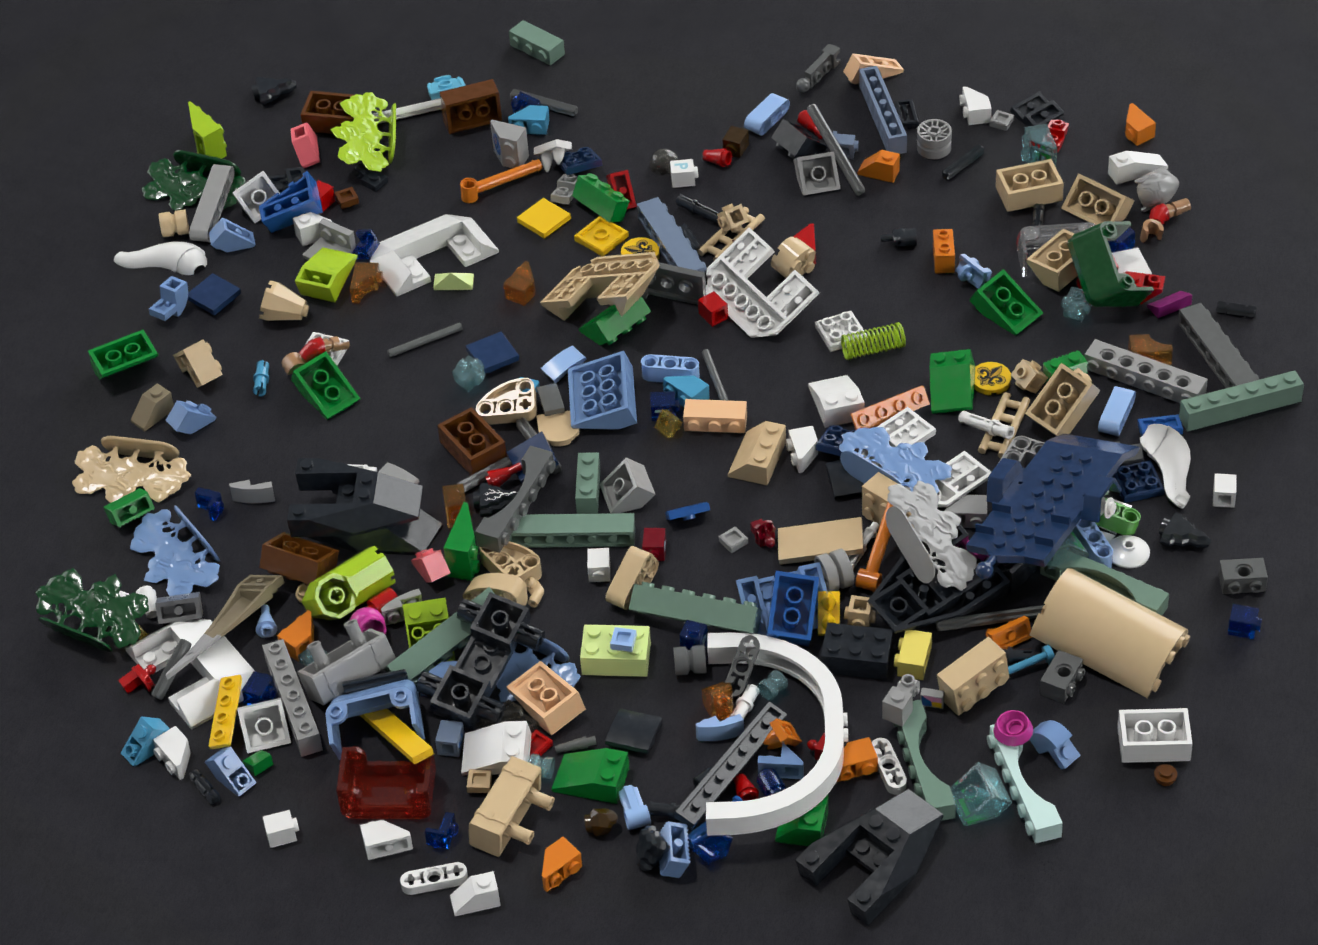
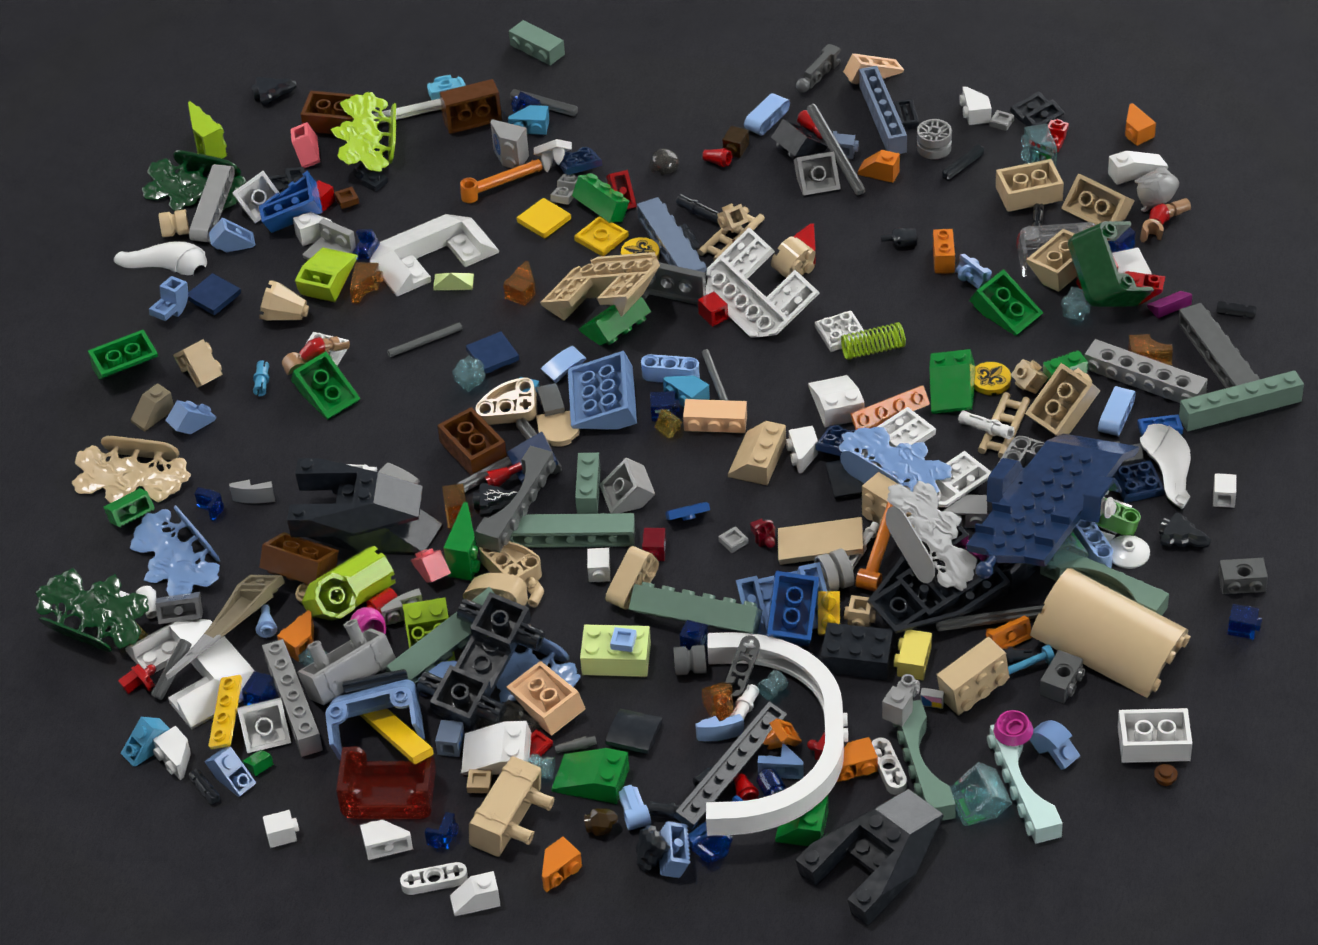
white brick [670,159,698,188] -> none

